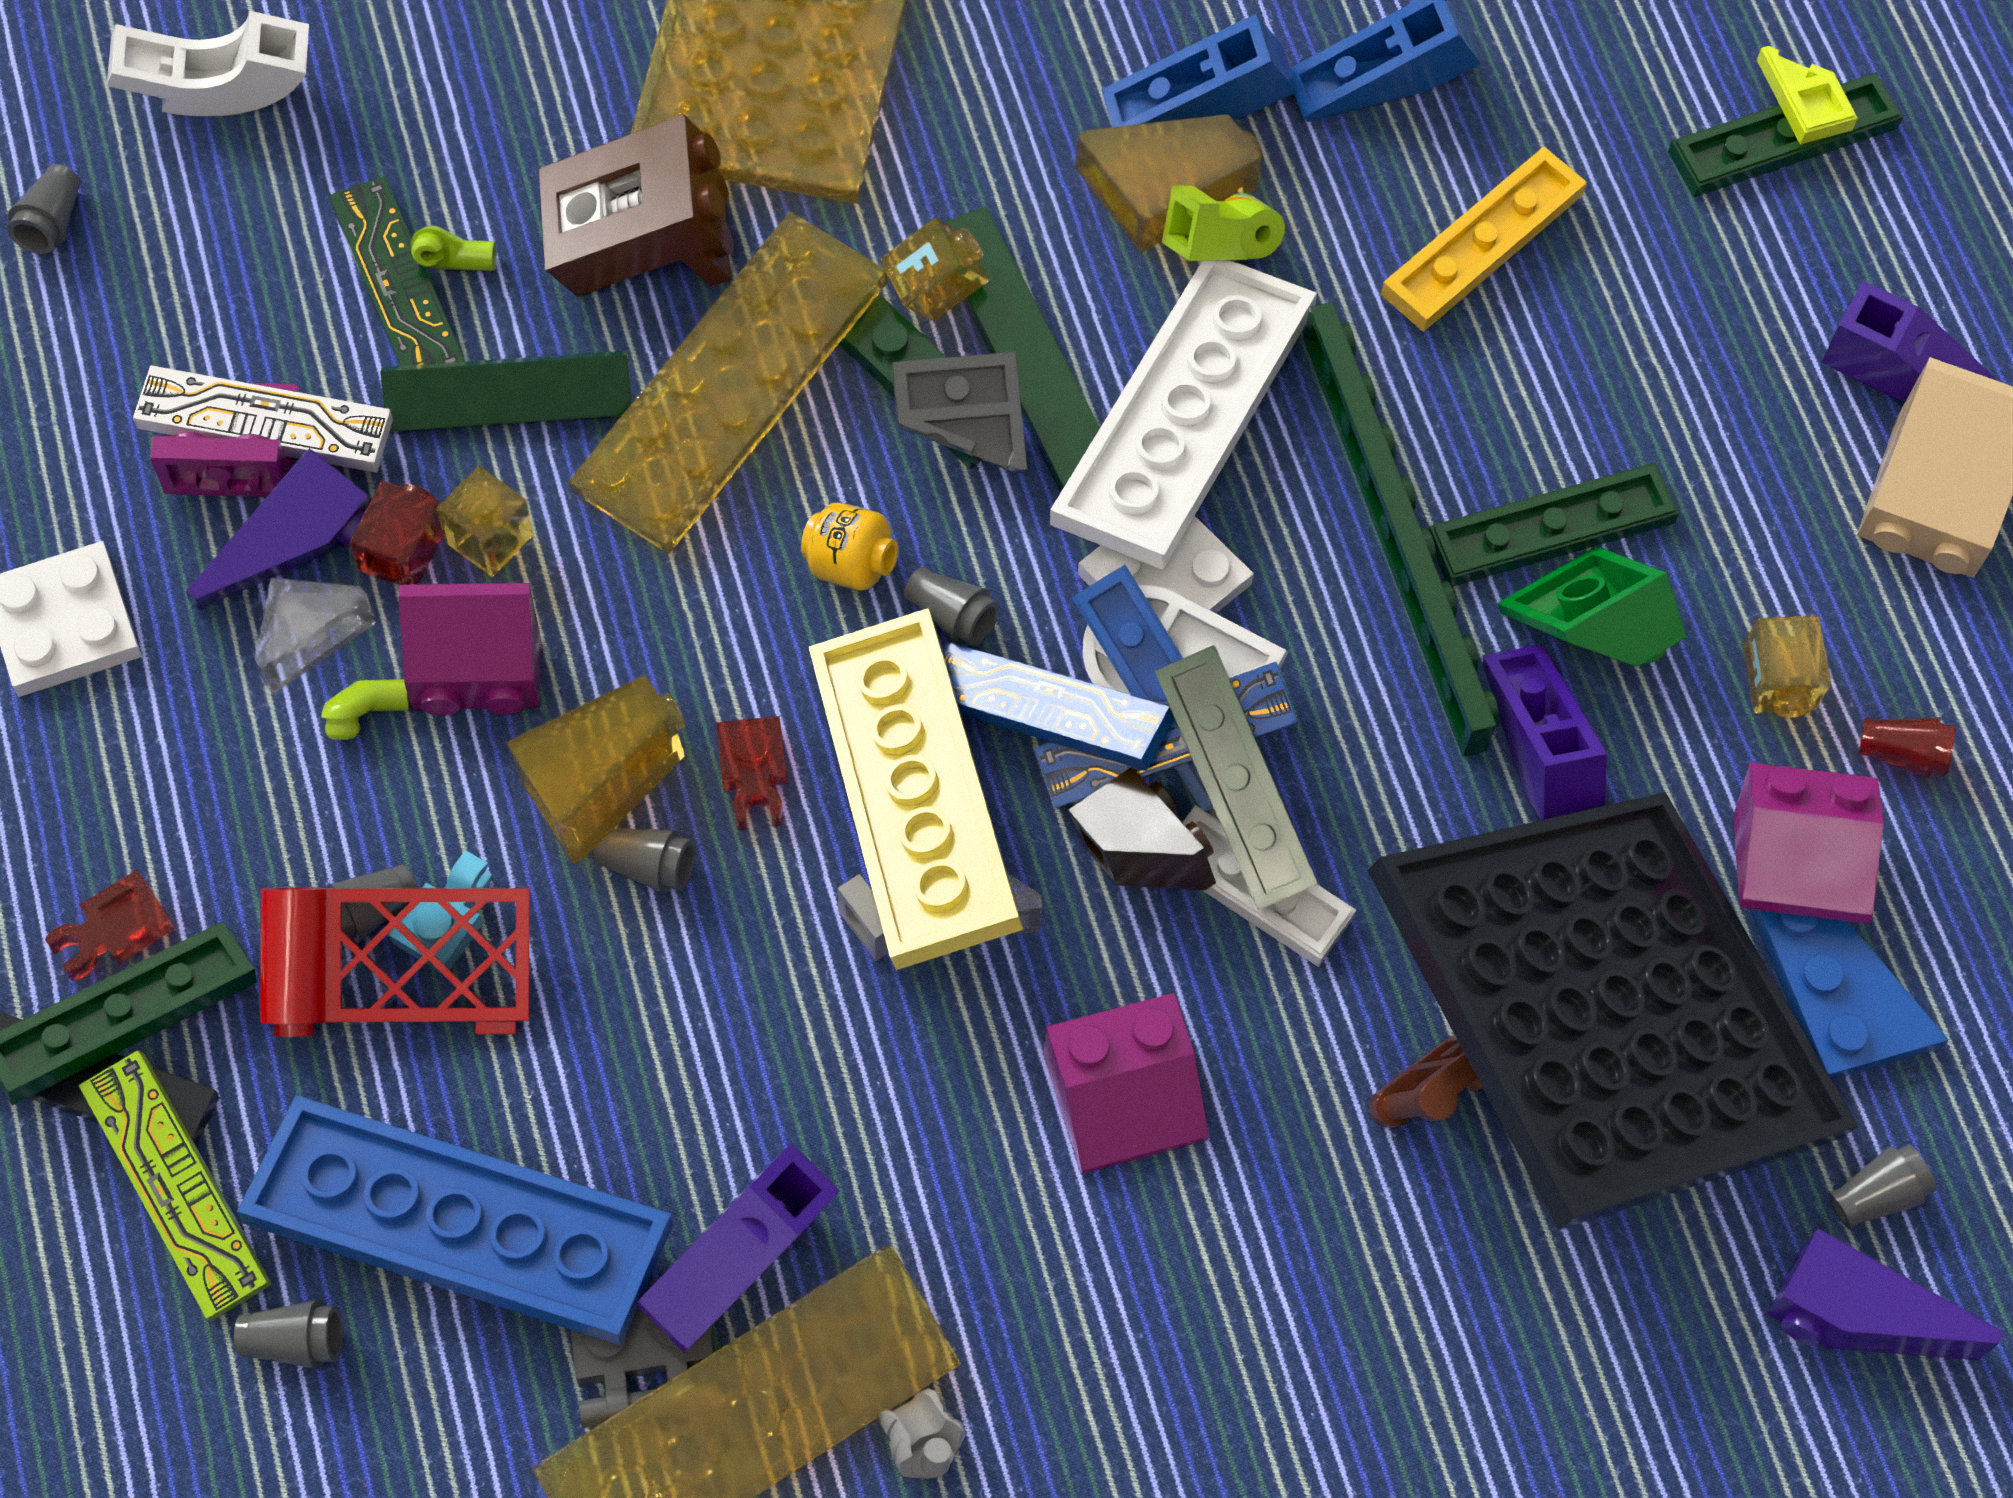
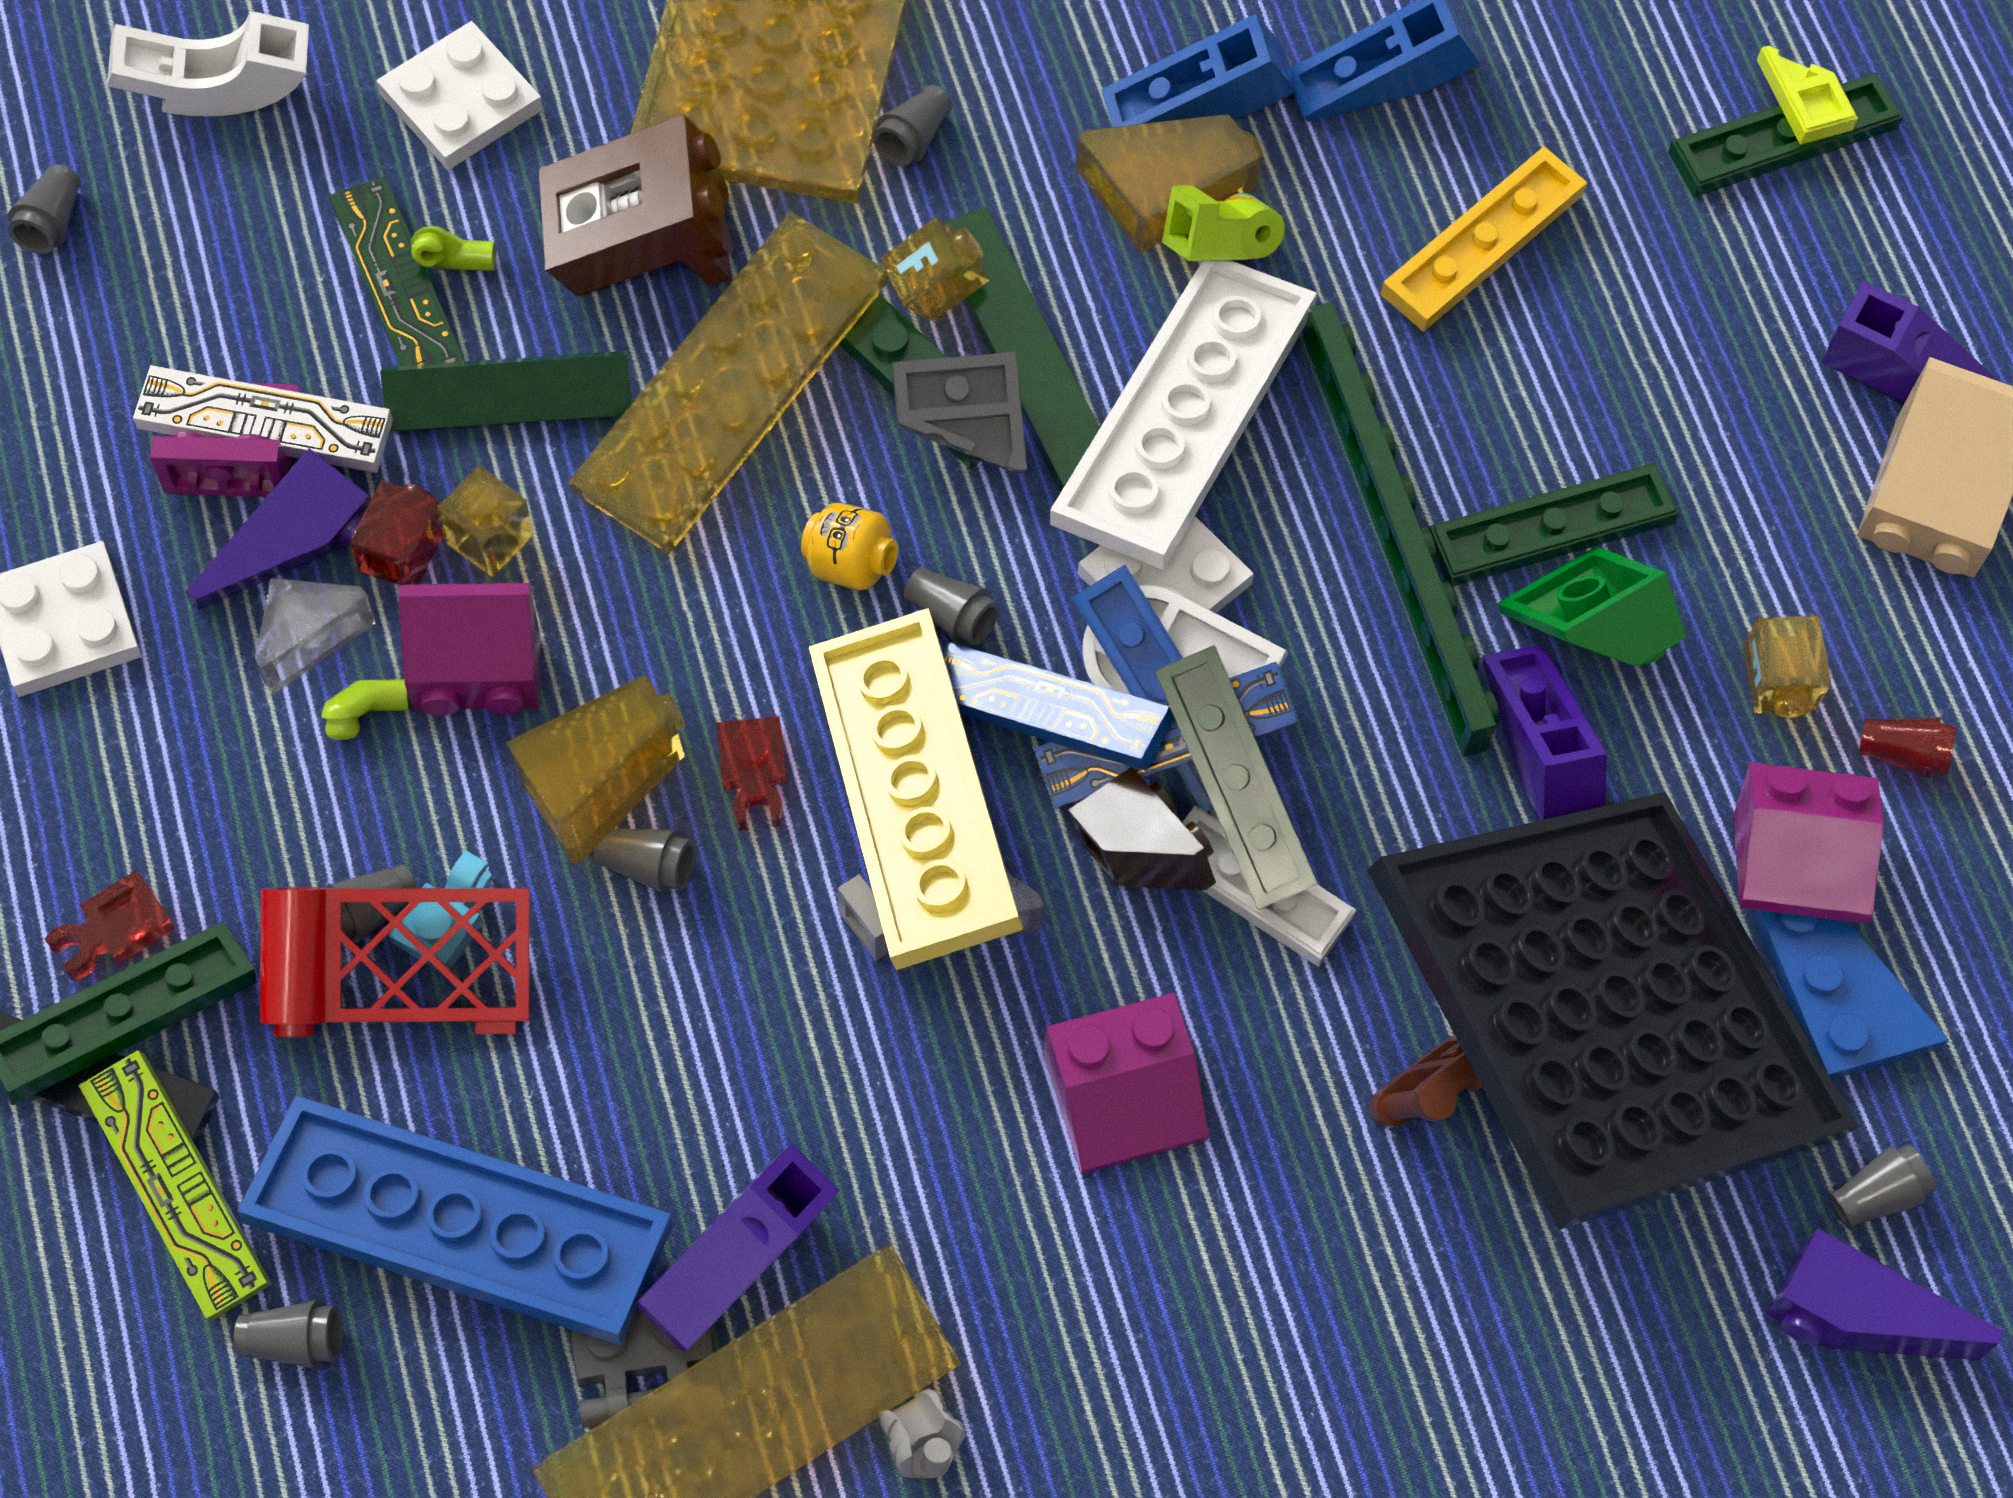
none -> white plate [376,21,543,170]
none -> dark grey cone [873,85,952,166]

